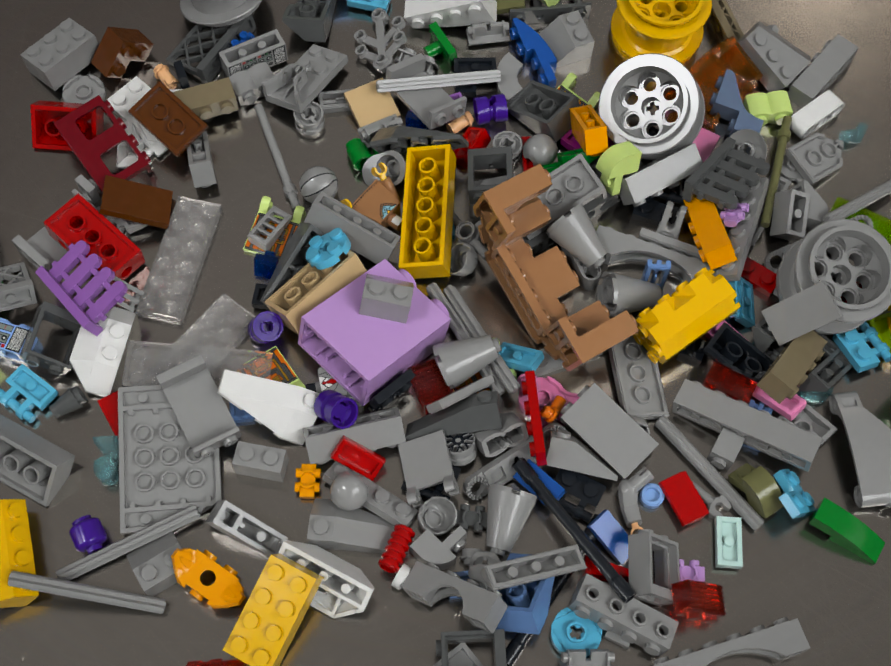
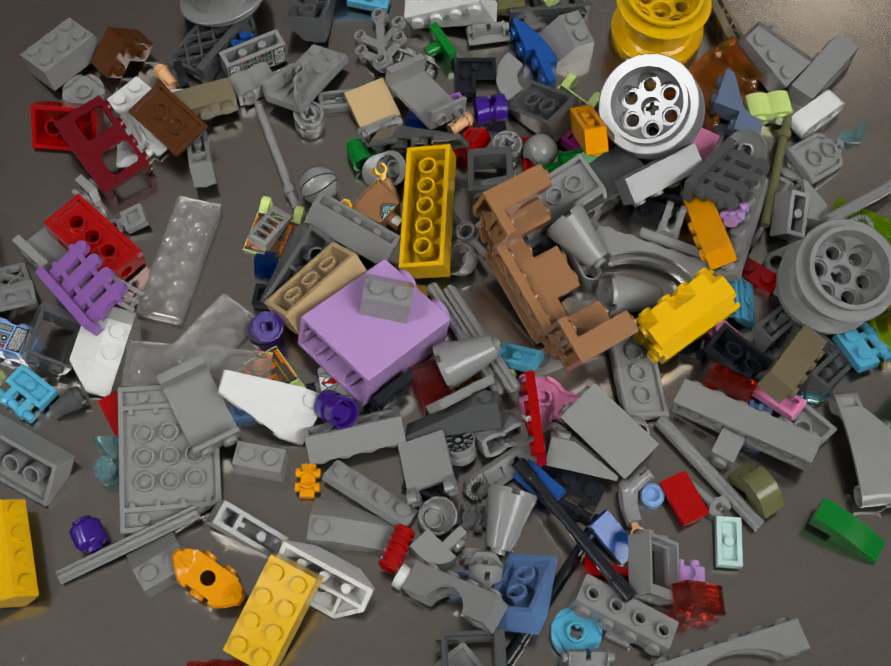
light grey axle [8,571,166,614] -> none
reddish brown tile [99,175,173,229] -> none
medium azure plate [306,228,351,270] -> none
light grey hair [330,471,368,511] -> none
red tile [331,435,386,481] -> none
light grey axle [376,69,501,93] -> none
light grey slope [480,544,587,592] -> none
orange arm [540,395,566,423] -> none
yellowish green brick [596,141,642,196] -> none
medium blue tile [641,259,671,289] -> none
light grey piece [761,280,843,346] -> none
medium azure plate [773,469,816,519] -> none

